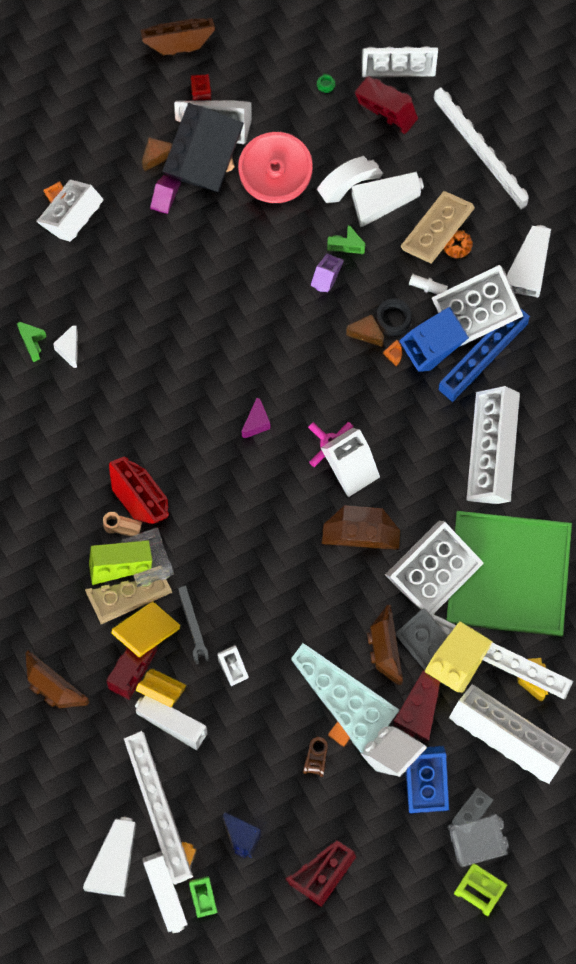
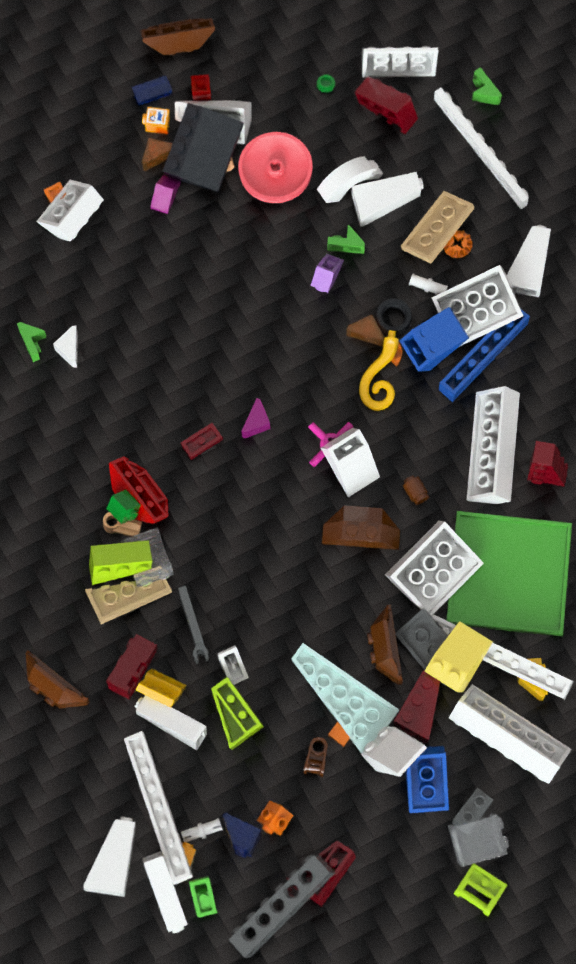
yellow tile [111,601,180,657] -> none
none -> green brick [107,490,141,524]
none -> clear blue tile [132,76,173,105]
none -> light orange brick [142,107,170,134]
none -> dark red plate [180,423,223,460]
none -> white pin [181,818,223,843]
none -> lime wedge [211,677,264,750]
none -> dark grey brick [229,855,335,958]
none -> orange brick [257,801,293,836]
none -> yellow plant [359,330,399,411]
none -> reddish brown brick [403,475,429,505]
none -> bright green slope [472,68,502,105]
none -> dark red wedge [527,441,568,487]

